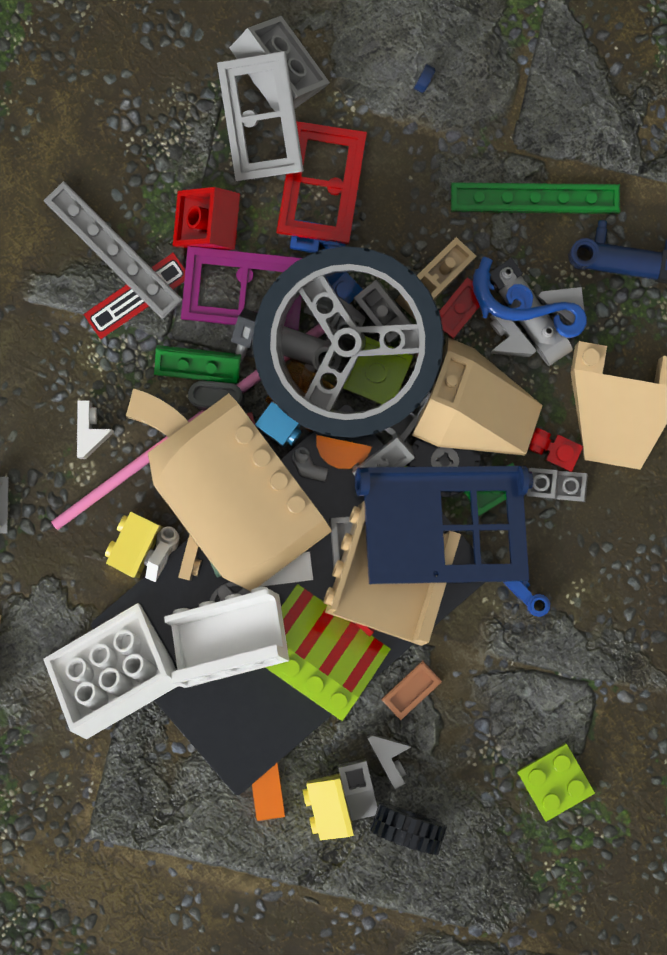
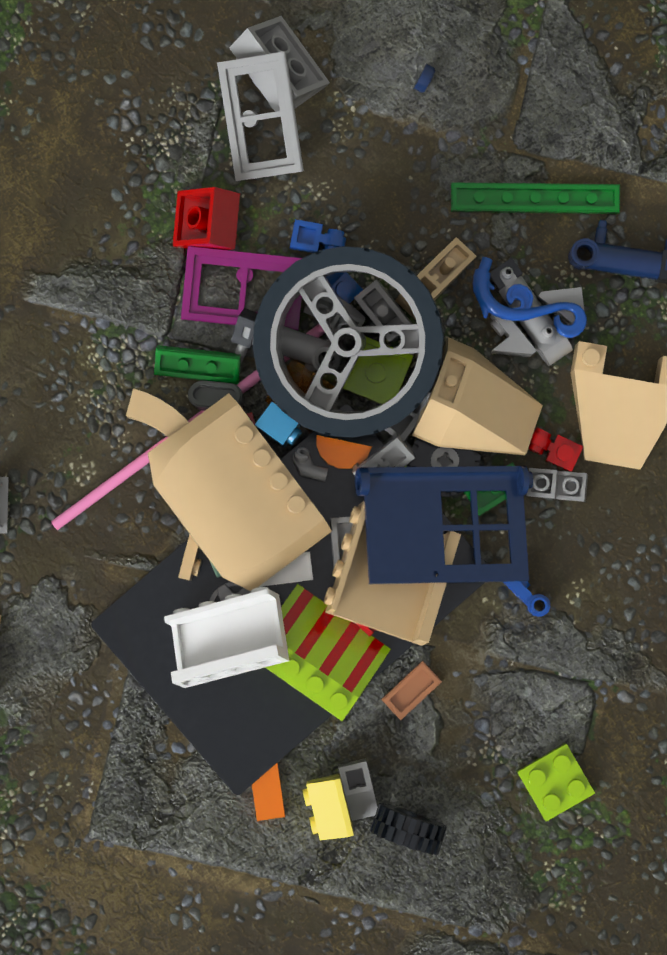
light grey tile [44,181,183,320] -> none
white slope [44,603,178,739] -> none
white slope [77,401,114,459] -> none
sticker [83,253,185,339] -> none
light yellow slope [105,512,163,578] -> none
white plate [144,527,180,582] -> none
red door [276,121,367,244] -> none
light grey slope [367,734,411,789] -> none
red plate [439,277,480,339] -> none

